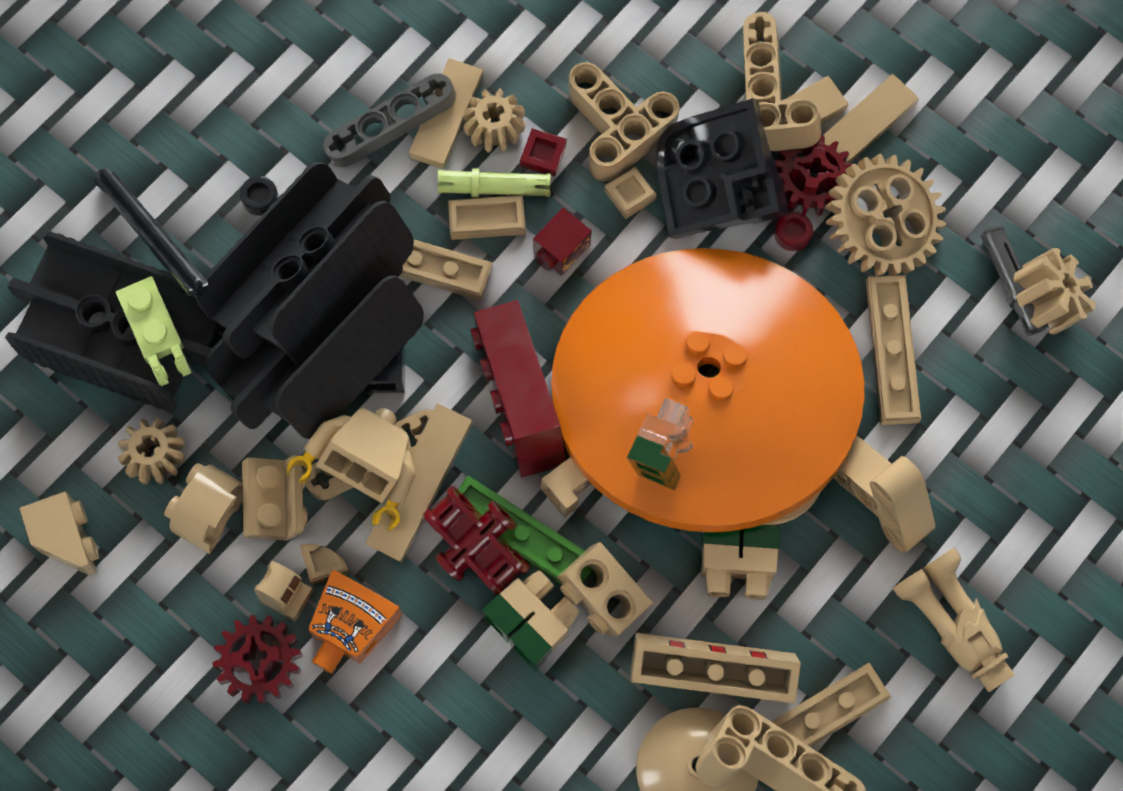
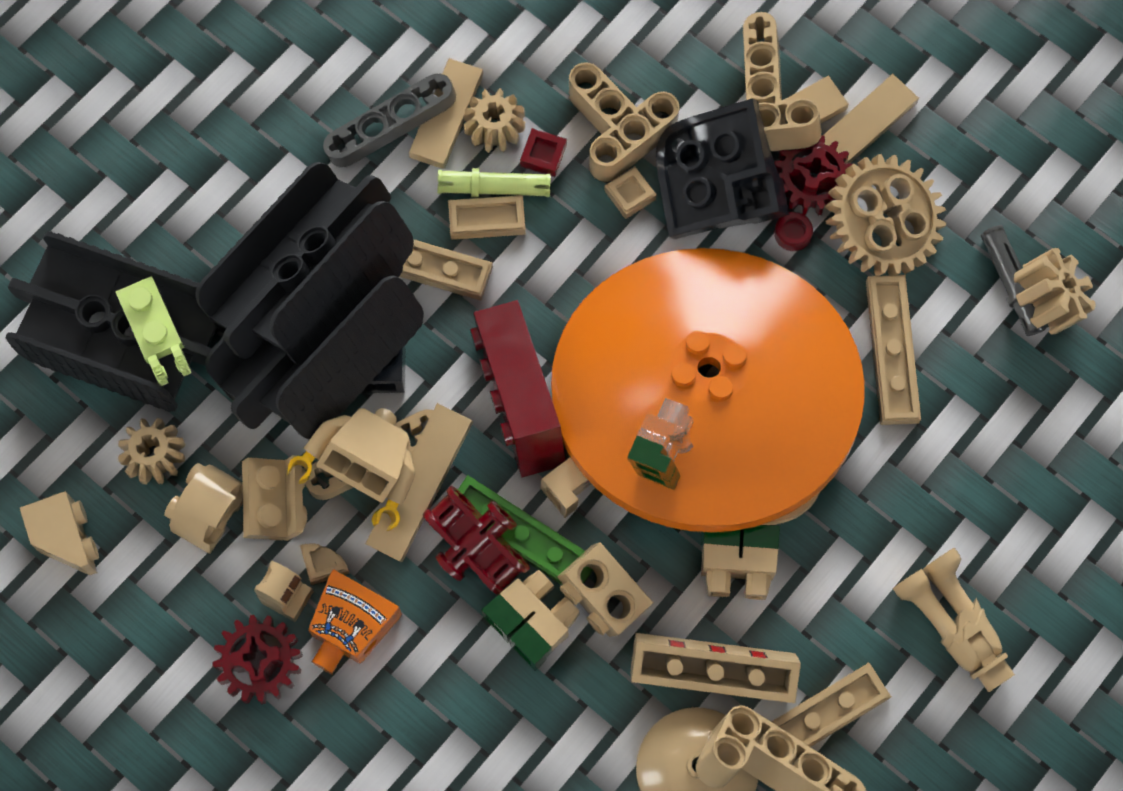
black axle [95,168,209,299] -> none
black tile [240,176,279,216] -> none
dark red brick [533,208,592,276] -> none
tan beam [833,436,936,554] -> none

